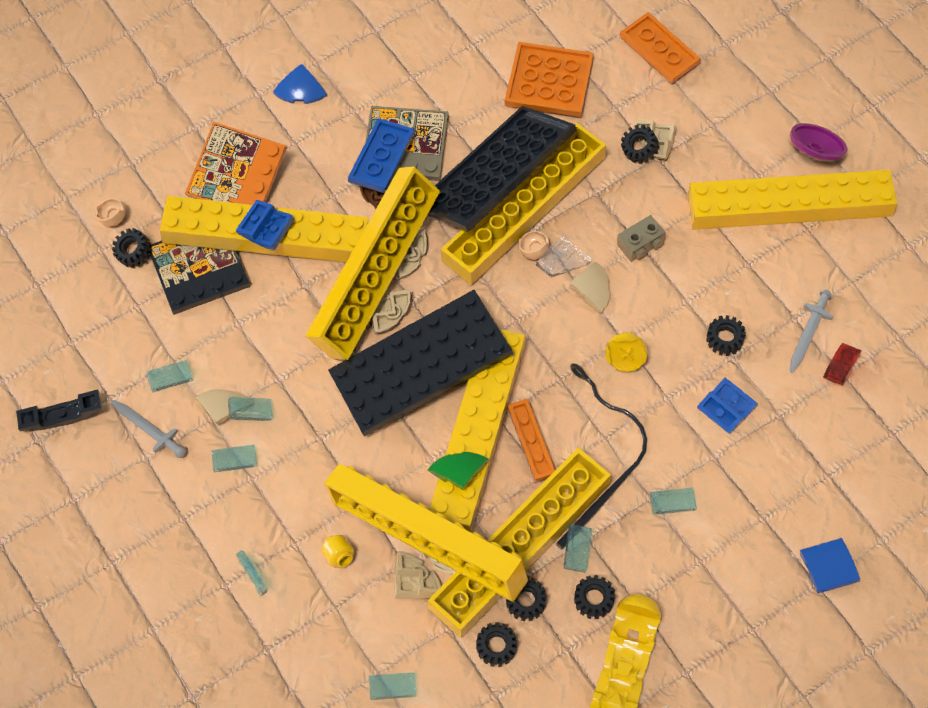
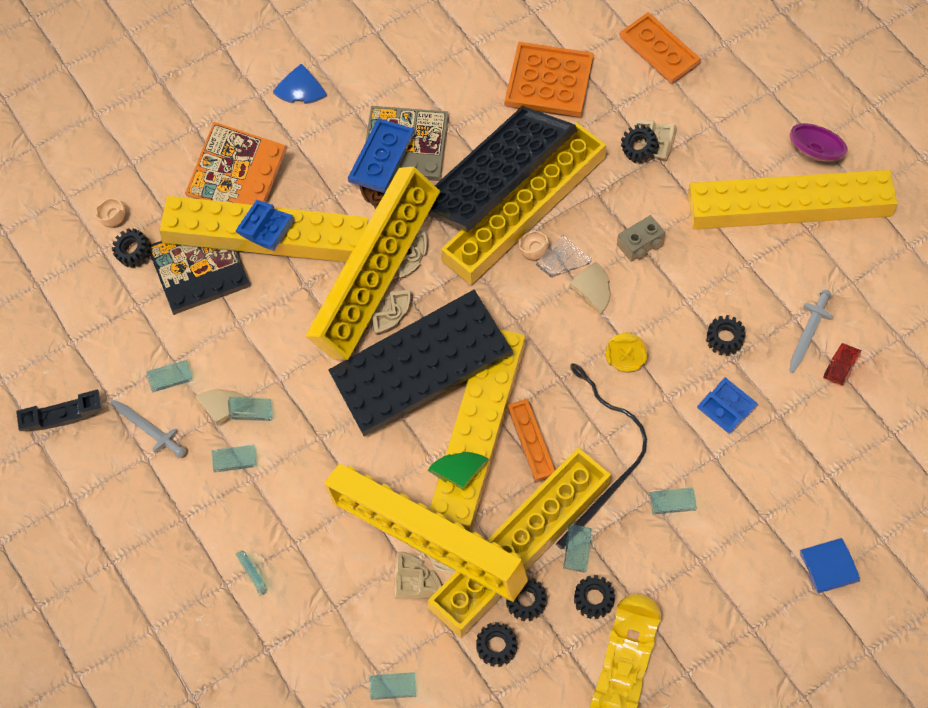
yellow head [321,535,354,568] -> none

